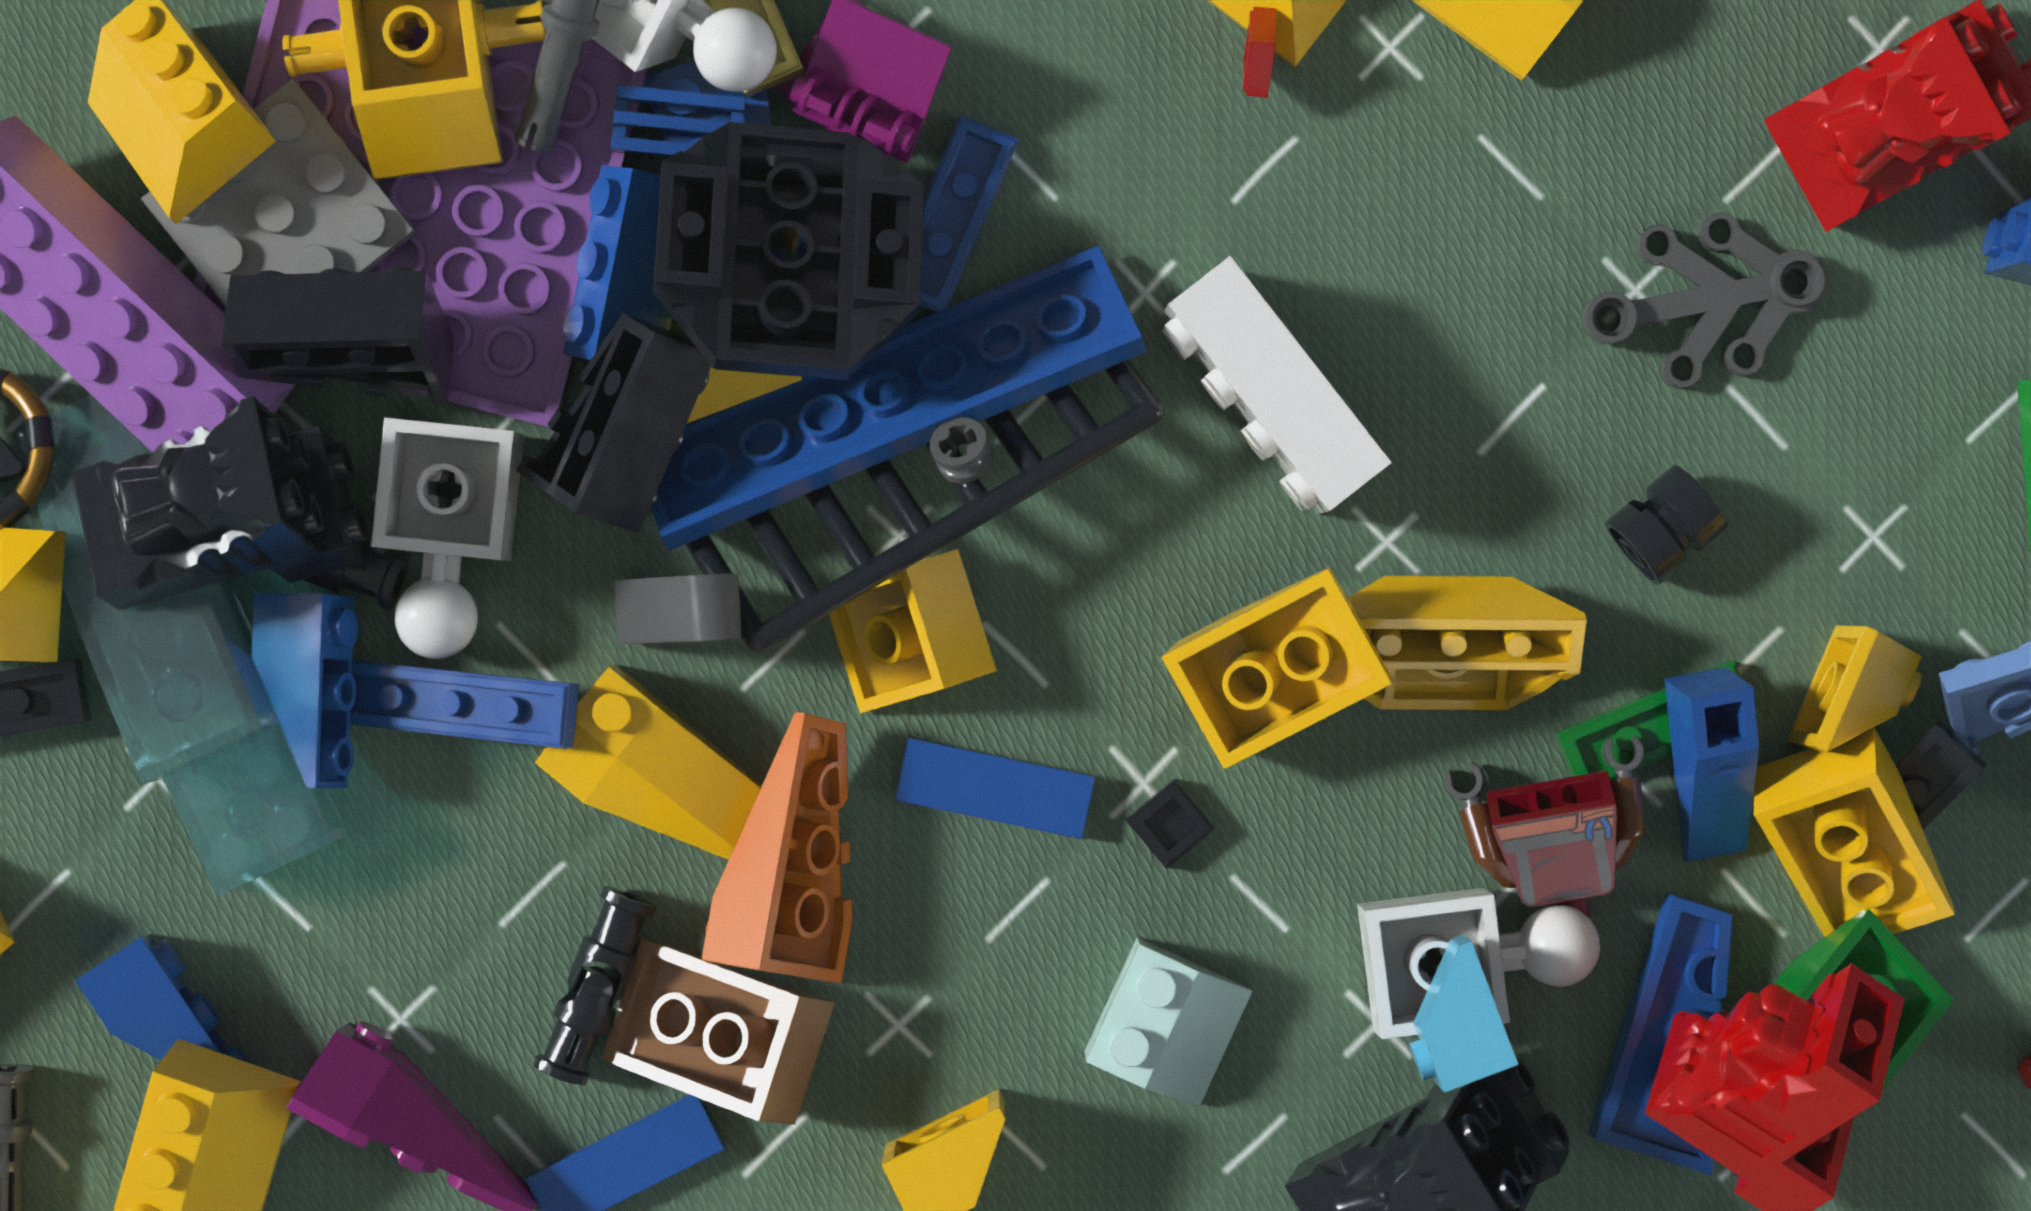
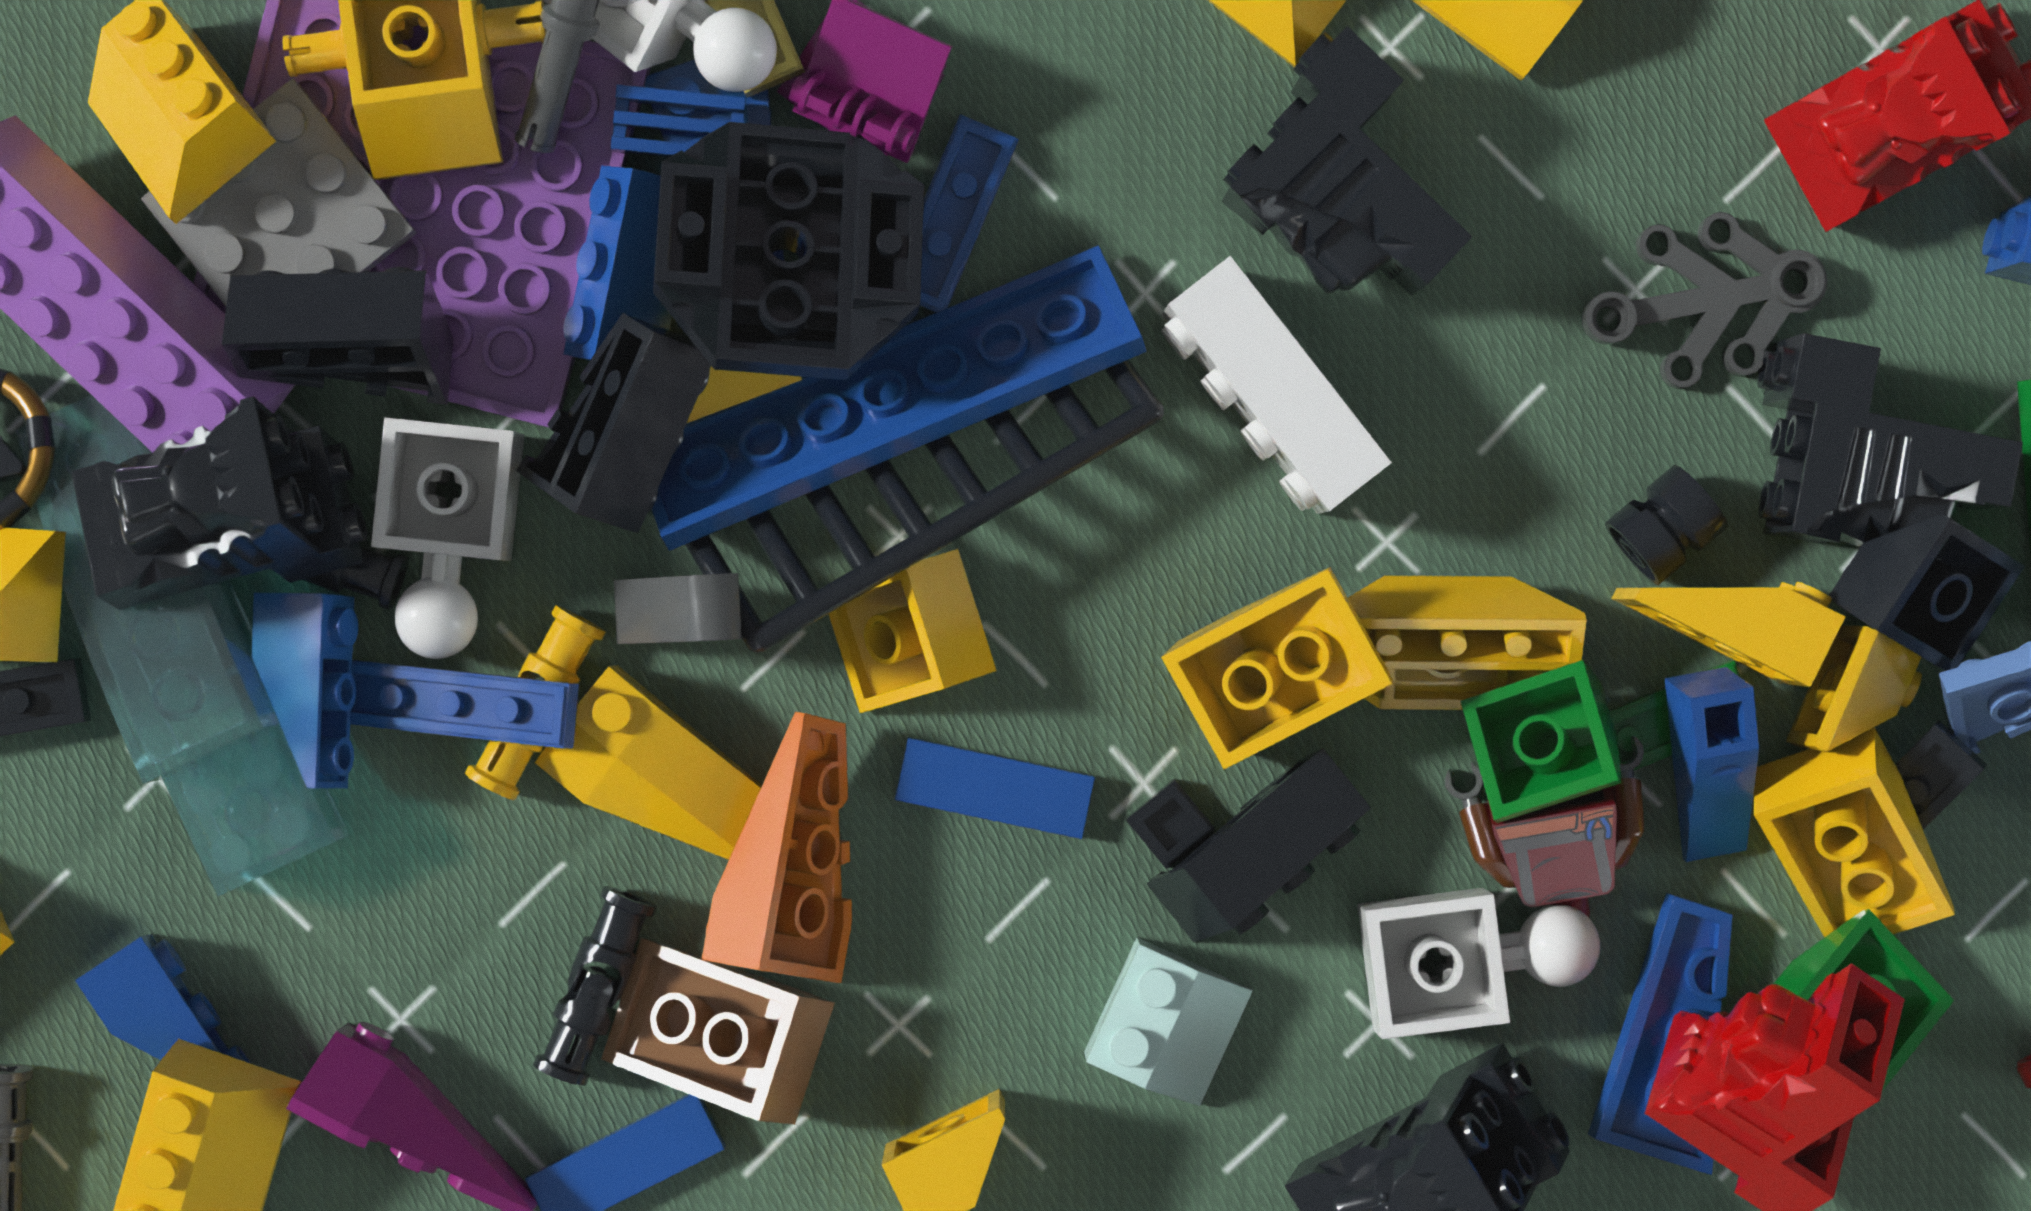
dark grey bush [930,417,993,484] -> none
red tile [1243,6,1276,98] -> none
medium azure slope [1409,935,1519,1093] -> none
none -> yellow piece [464,605,606,800]
none -> black wedge [1146,748,1371,942]
none -> black brick [1222,26,1472,296]
none -> green slope [1461,660,1621,823]
none -> yellow slope [1611,582,1845,687]
none -> black brick [1757,333,2023,546]
none -> black slope [1829,513,2025,671]

